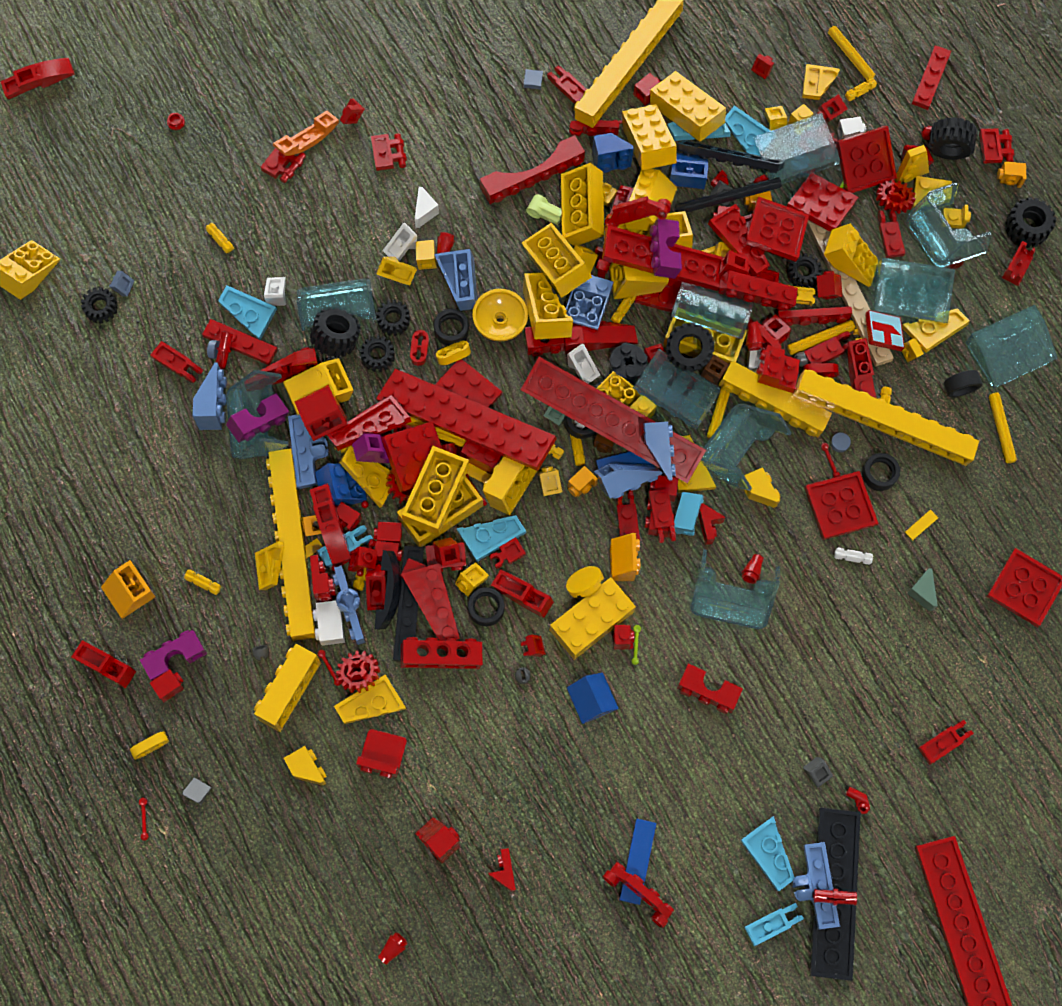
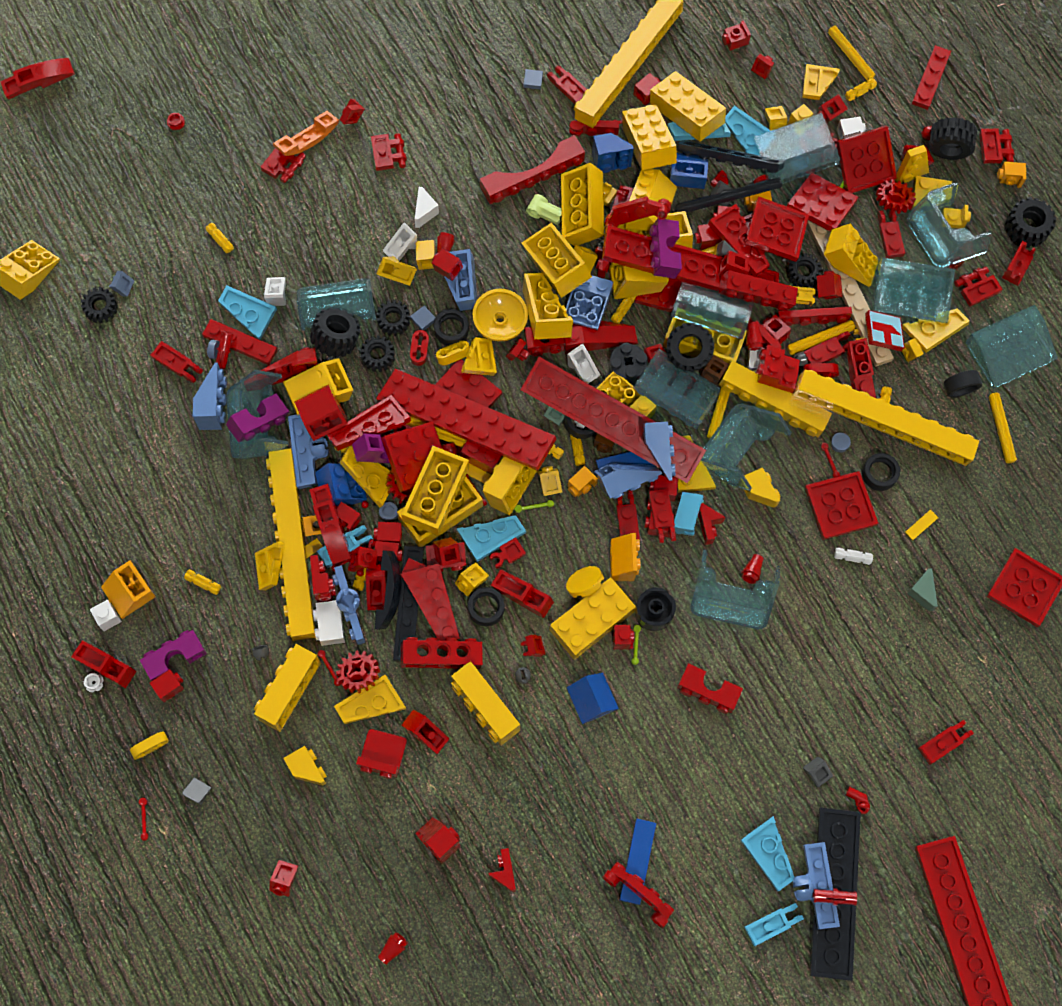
none -> white plate [84,673,104,692]
none -> white brick [90,600,122,631]
none -> red bracket [269,860,298,897]
none -> sand blue tile [379,502,398,522]
none -> red slope [401,710,450,754]
none -> sand blue tile [410,306,436,330]
none -> red brick [431,248,463,281]
none -> yellow brick [451,661,520,746]
none -> yellow wing [462,337,497,376]
none -> red tile [505,339,530,362]
none -> lime hinge [515,500,554,513]
none -> black brick [635,587,676,631]
none -> red brick [694,224,722,250]
none -> dark grey slope [716,240,737,257]
none -> red brick [722,21,751,51]
none -> red plate [954,266,1003,307]

